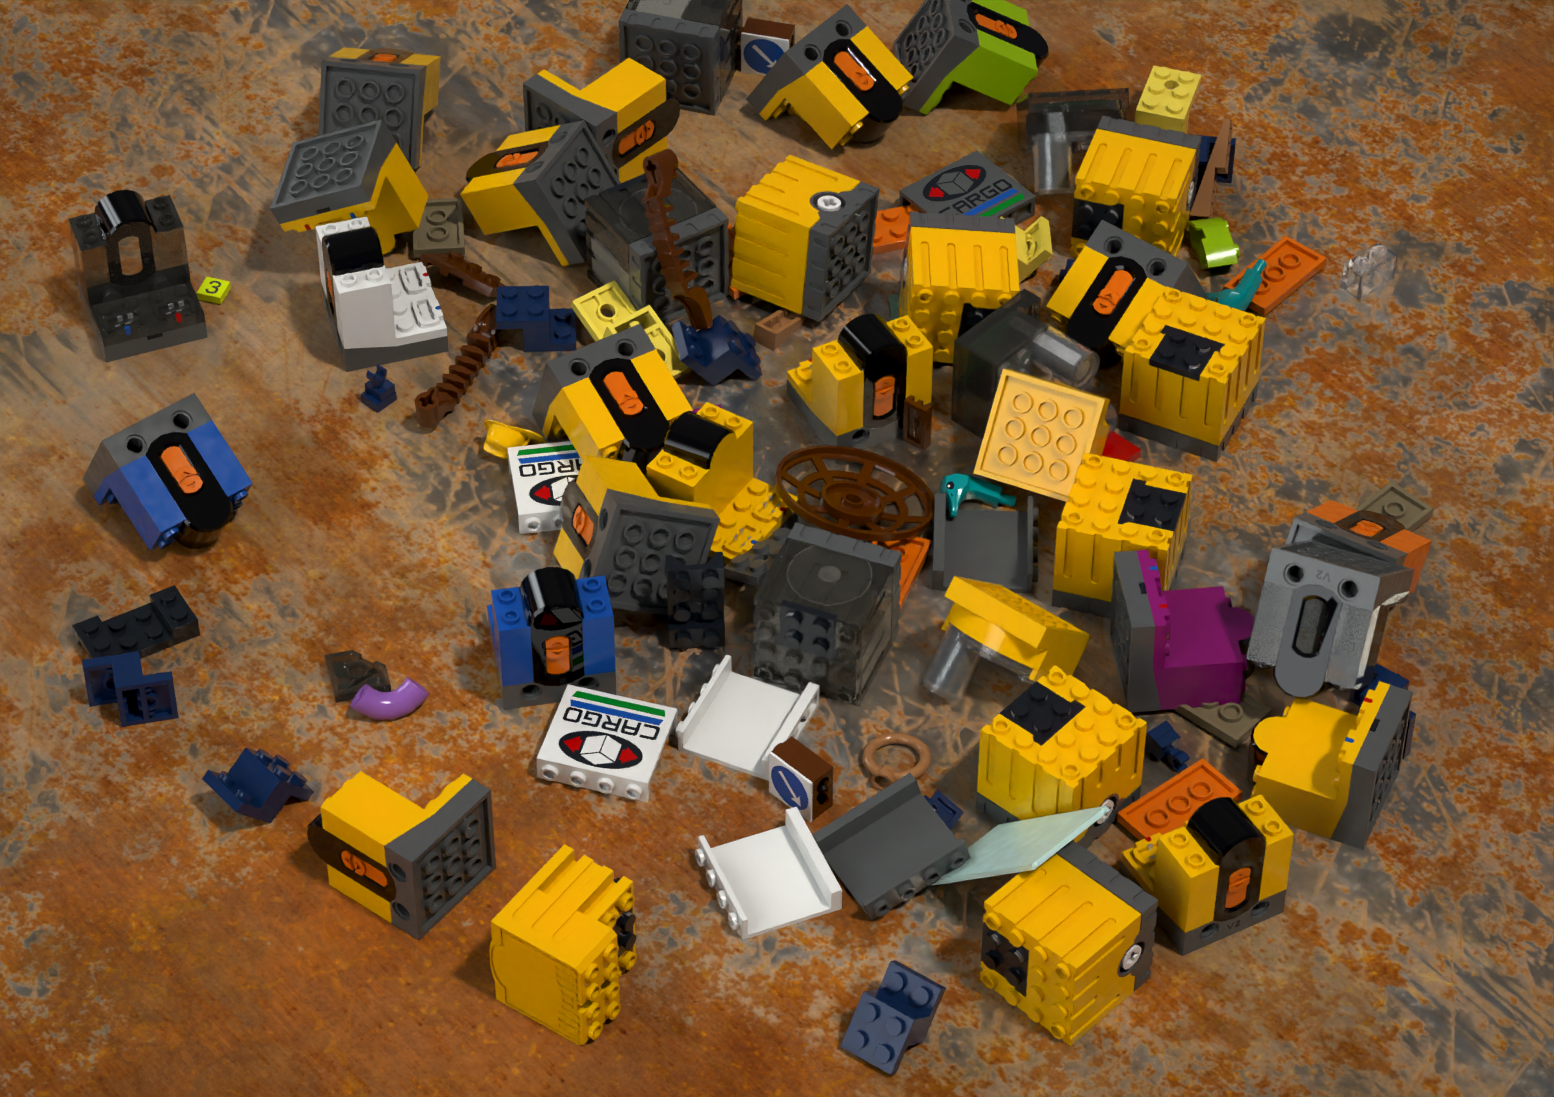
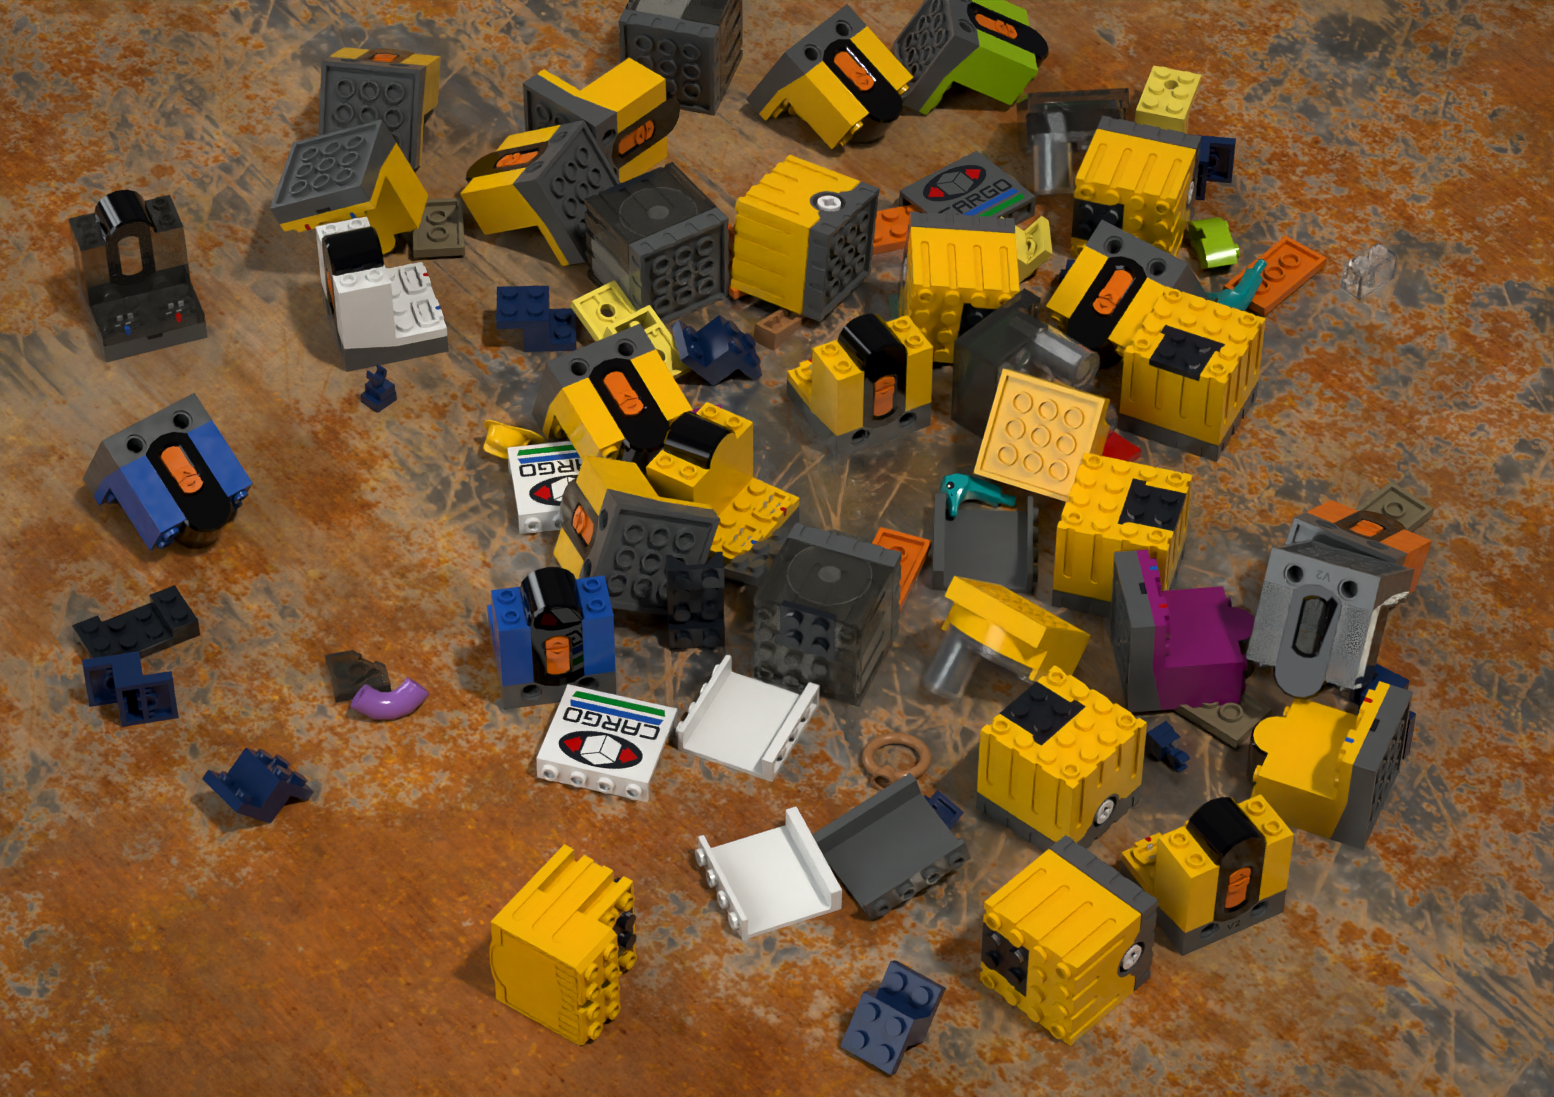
neon yellow tile [196,276,231,305] -> none
piece [307,771,496,940] -> none
reddish brown piece [415,304,503,428] -> none
reddish brown wing [419,251,506,297] -> none
reddish brown piece [641,149,713,330] -> none
piece [738,18,795,76] -> none
piece [769,736,833,823] -> none
reddish brown dish [774,445,935,542] -> none
reddish brown tile [903,395,932,451] -> none
light aqua piece [928,806,1109,886] -> none
orange plate [1117,758,1243,840] -> none
medium nougat slope [1189,118,1233,221] -> none

